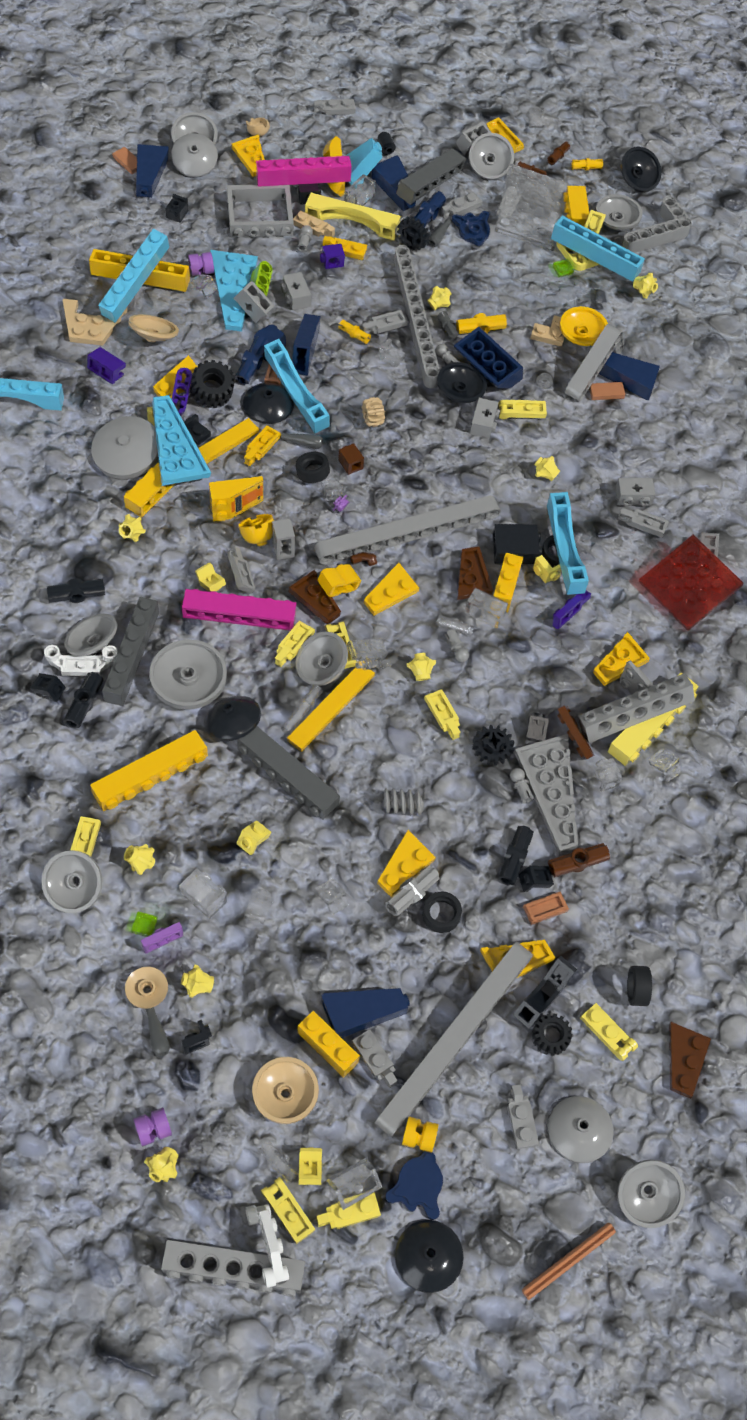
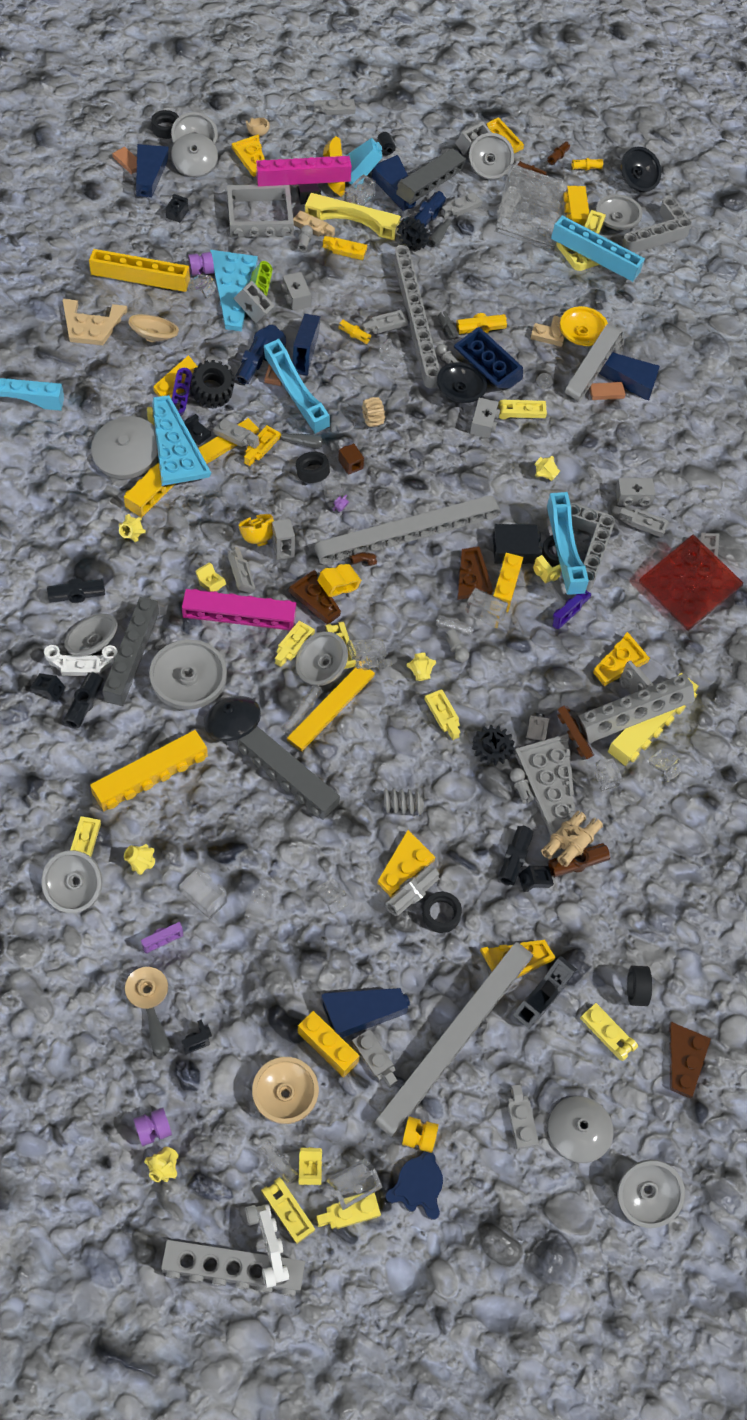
dark purple hinge [87,347,126,385] -> none
medium azure brick [98,228,170,323] -> none
clear neon green tile [131,912,158,937] -> none
light yellow rock [181,965,214,998] -> none
yellow slope [209,476,263,521] -> none
light yellow bracket [237,820,271,855] -> none
black dish [243,382,294,424] -> none
dark purple brick [320,244,345,269] -> none
yellow wing [364,562,419,616] -> none
black dish [395,1220,464,1293] -> none
light yellow rock [427,286,452,310] -> none
dark blue tile [451,211,490,246] -> none
nougat axle [522,1223,616,1300] -> none
nougat tile [523,892,569,925] -> none
black tyre [532,1013,573,1056] -> none
clear neon green tile [553,259,574,277] -> none
light yellow rock [633,273,658,299] -> none
none -> black tyre [151,110,179,139]
none -> light grey hinge [213,419,260,449]
none -> tan pin [541,811,603,867]
none -> light grey beam [570,503,615,591]

